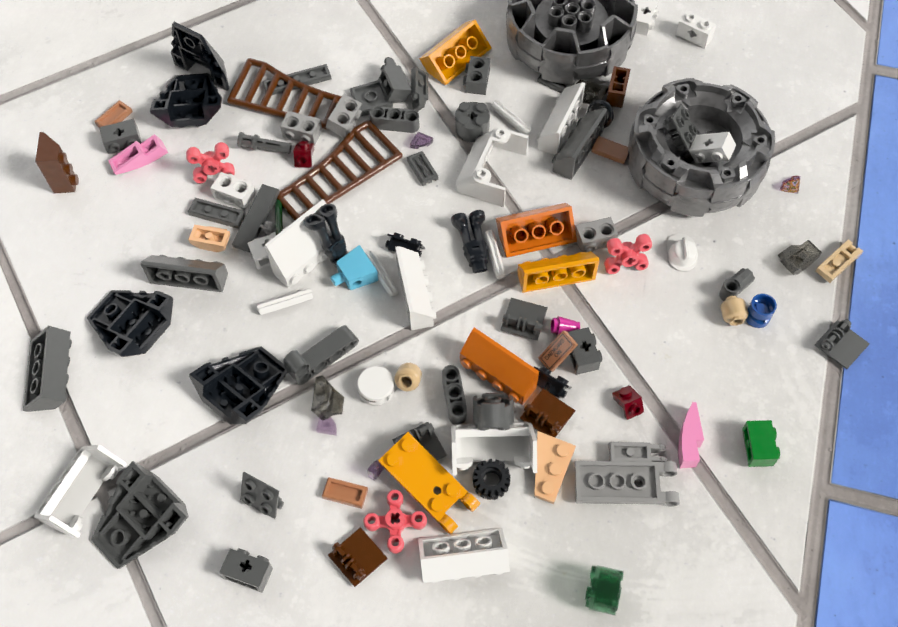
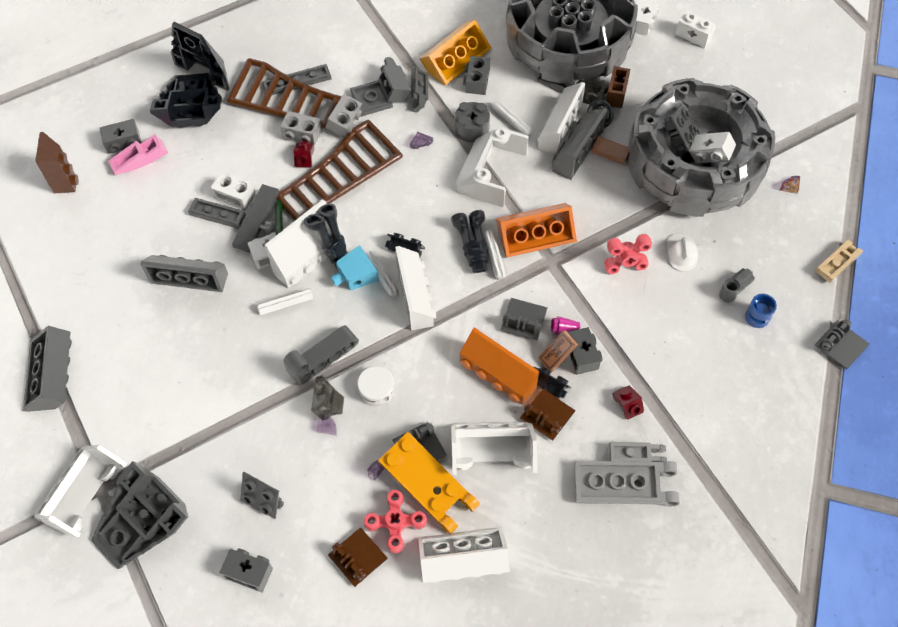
black wedge [87,290,173,357] -> none
nougat tile [95,100,133,127] -> none
coral gear [186,142,235,184] -> none
light nougat slope [188,224,230,252] -> none
black wedge [189,346,288,425] -> none
dark grey pin [237,132,292,154] -> none
nougat tile [322,477,368,509] -> none
dark grey beam [369,106,420,133] -> none
tan head [394,363,422,392] -> none
dark grey tile [407,151,439,186] -> none
dark grey beam [442,365,467,425] -> none
dark grey brick [473,393,514,431] -> none
black tyre [473,459,511,500] -> none
light orange slope [517,251,600,293] -> none
light nougat wing [534,431,576,504] -> none
light grey brick [575,217,618,252] -> none
clear green brick [585,565,624,616] -> none
bright pink slope [678,402,704,469] -> none
tan head [720,296,749,326] -> none
green brick [742,420,780,467] -> none
clear smoke slope [778,240,822,275] -> none

